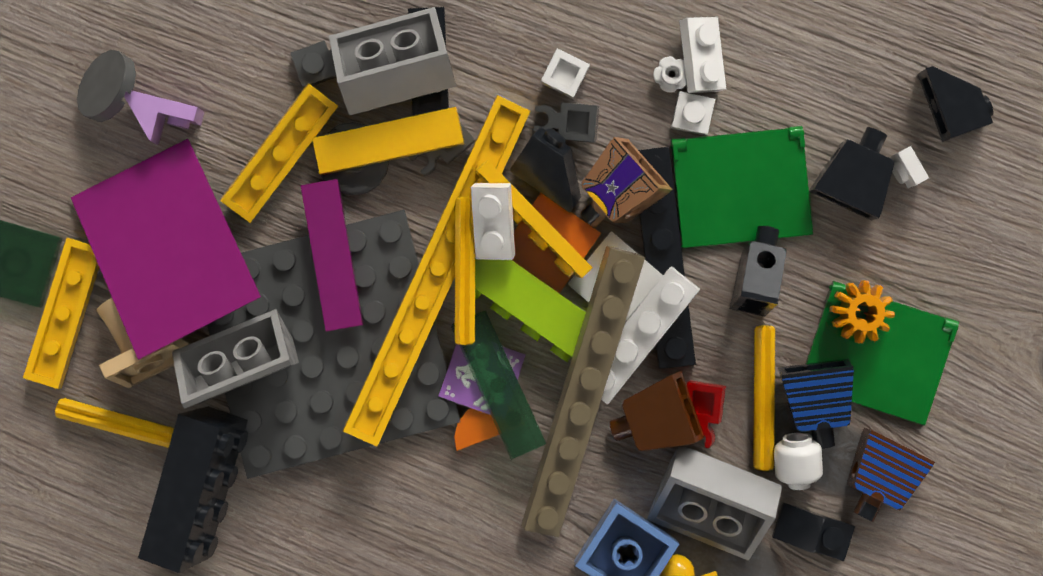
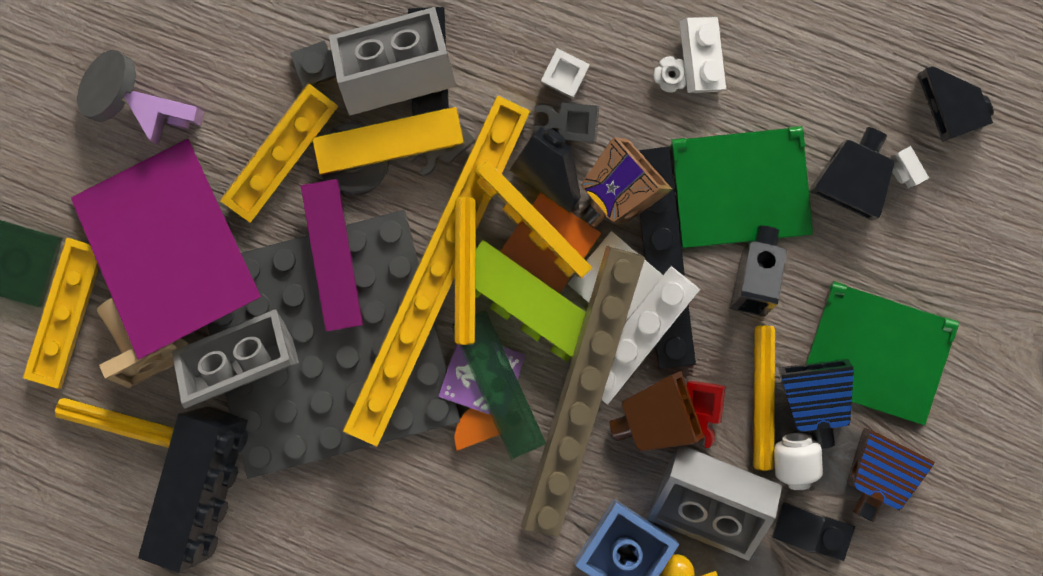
white plate [471,183,515,260] -> none
white plate [671,91,715,136] -> none
light orange gear [830,280,895,344] -> none

